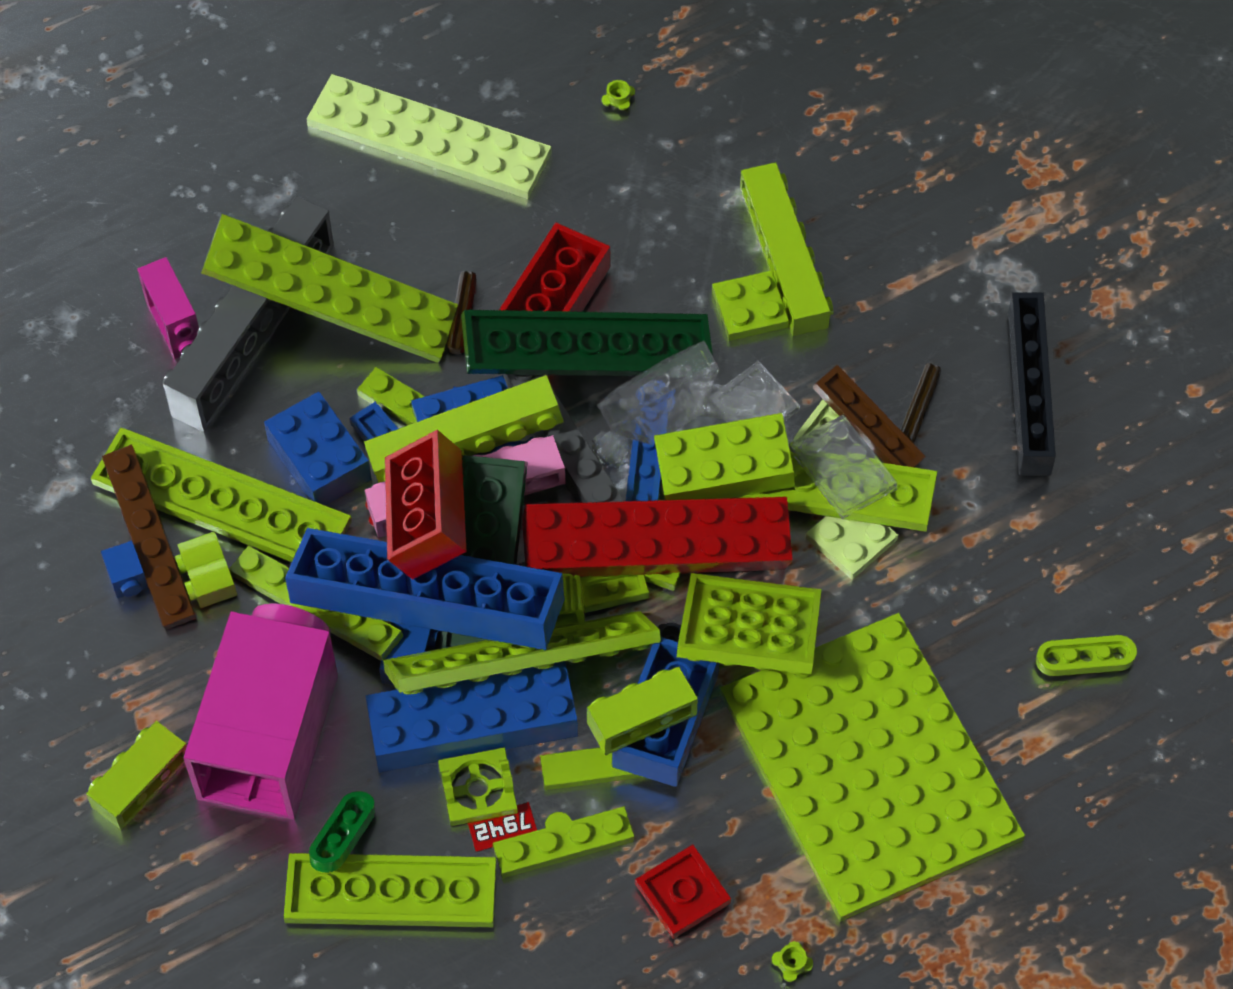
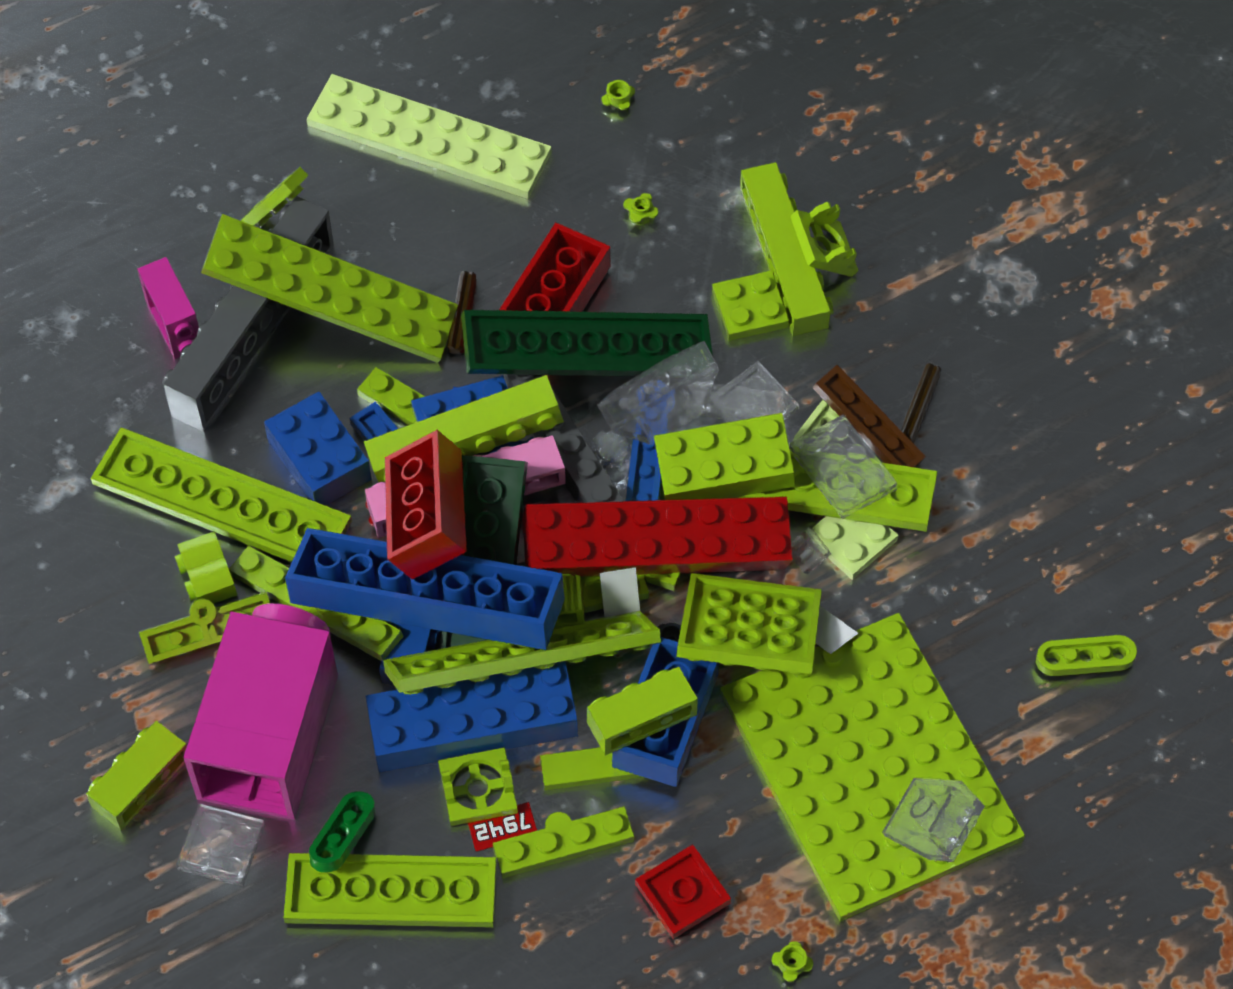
blue brick [101,540,148,599] -> none
reddish brown plate [102,444,197,630] -> none
black brick [1008,292,1056,476] -> none
none -> lime hinge [139,592,270,664]
none -> clear plate [176,803,265,887]
none -> lime plate [240,167,309,228]
none -> white sticker [600,567,640,617]
none -> lime plate [623,193,658,225]
none -> lime piece [790,202,859,277]
none -> clear tile [791,527,832,575]
none -> white sticker [816,606,858,654]
none -> clear slope [882,778,985,862]

